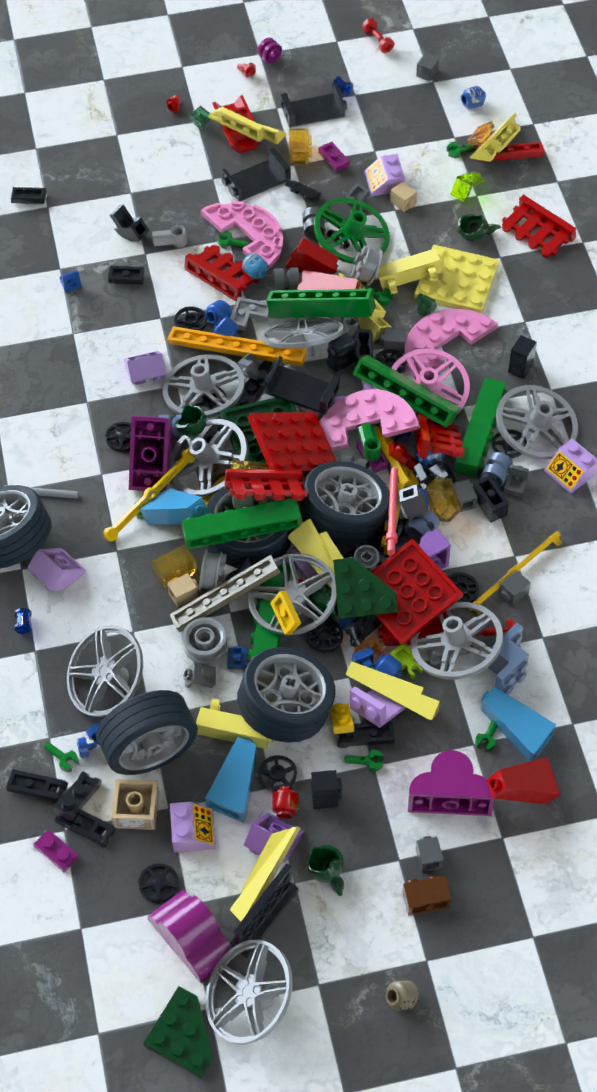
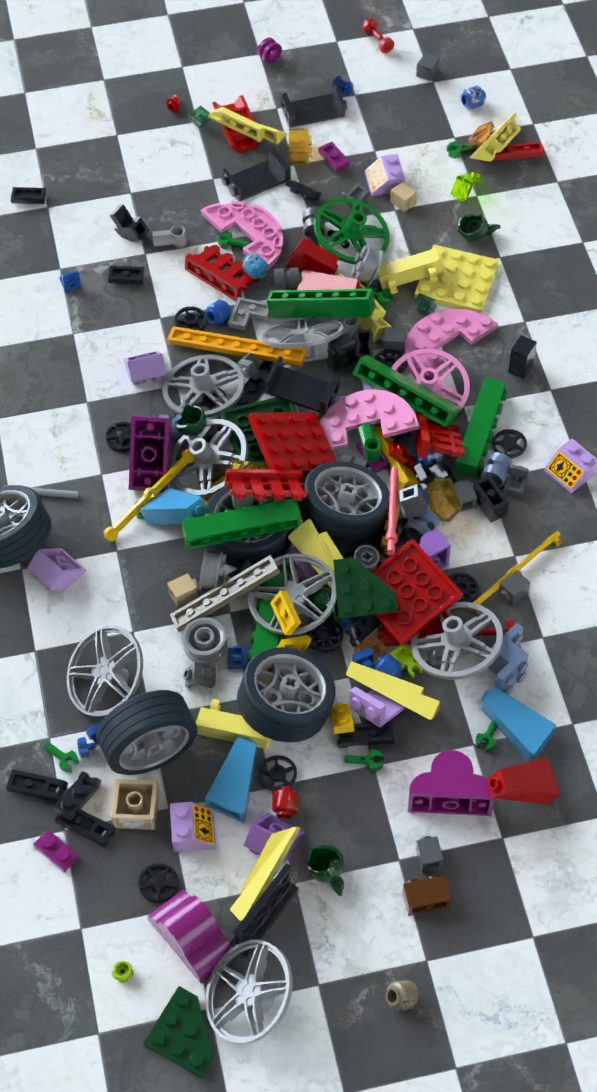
clear blue bush [14,608,32,634] -> none
clear yellow brick [151,544,197,588] -> none
blue head [213,317,239,337] -> none
red plate [237,62,256,78] -> none
black brick [311,770,342,809] -> none
light grey wheel [496,385,578,459] -> none
red fence [502,194,576,258] -> none
none -> lime plate [112,961,134,983]
none -> yellow plate [277,635,312,652]

